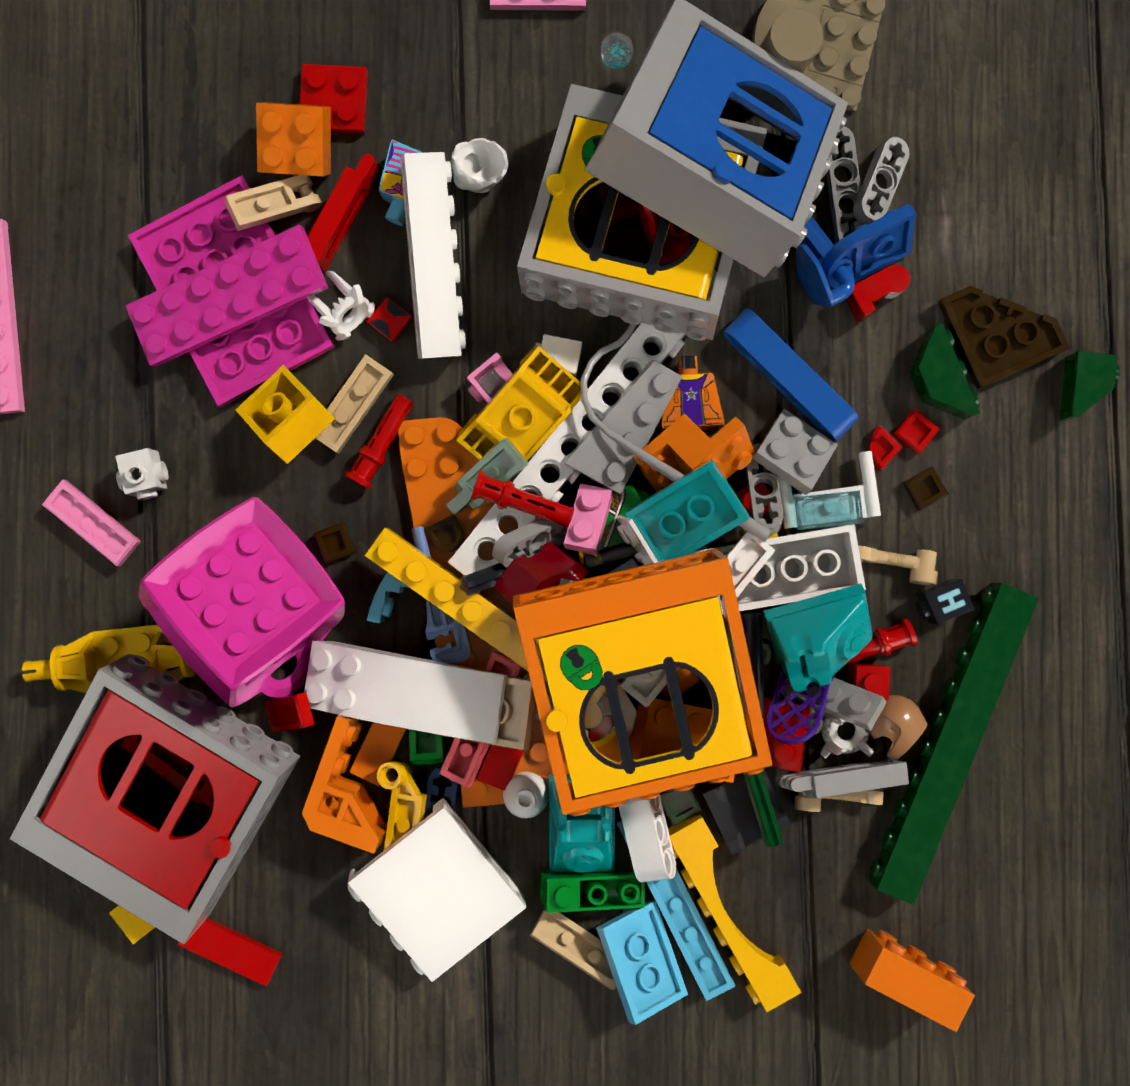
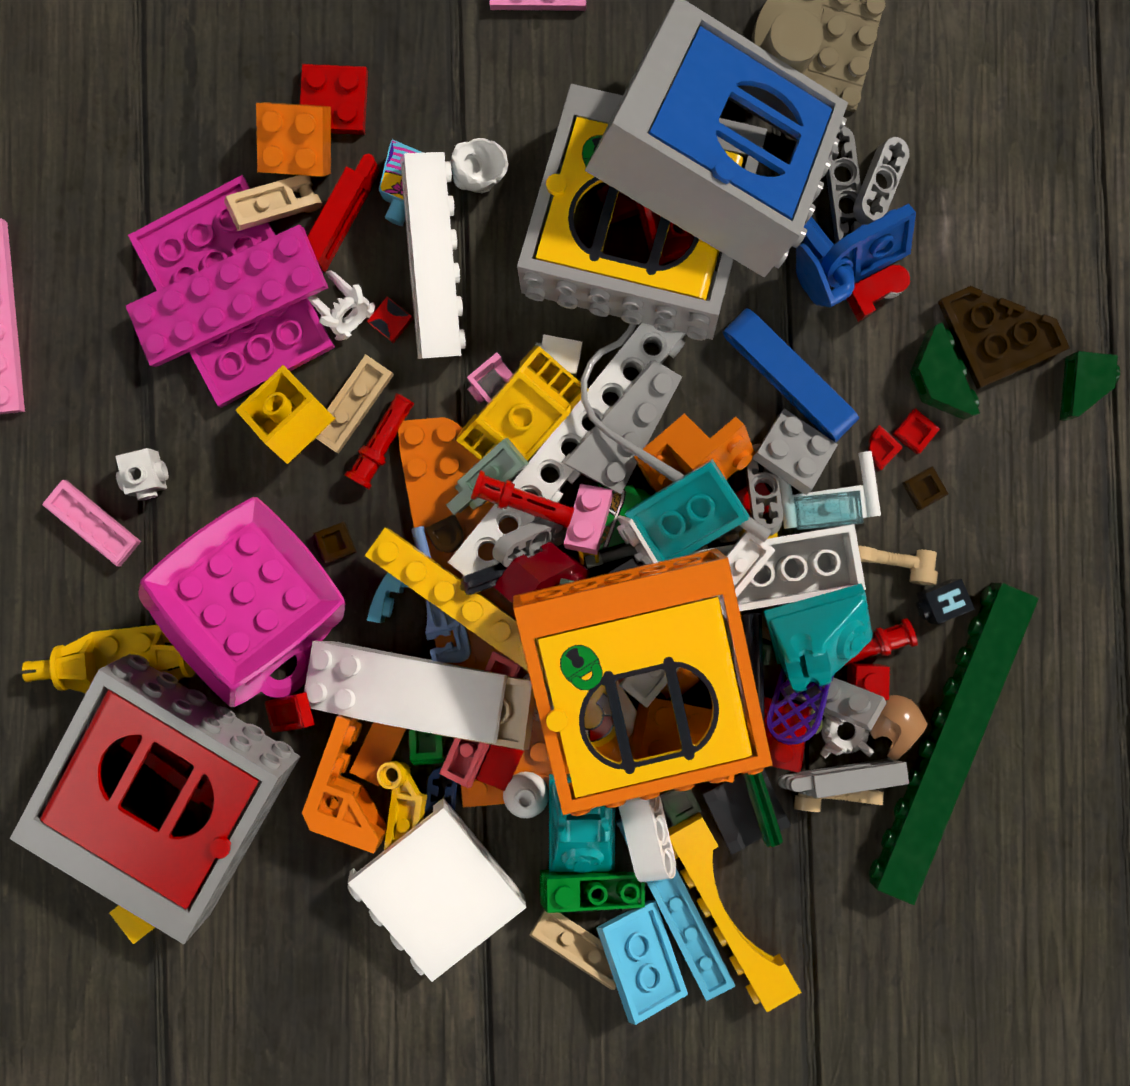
red tile [178,918,283,986] -> none
clear tile [601,32,633,69] -> none
torso [659,356,724,432] -> none
orange brick [849,929,975,1032] -> none

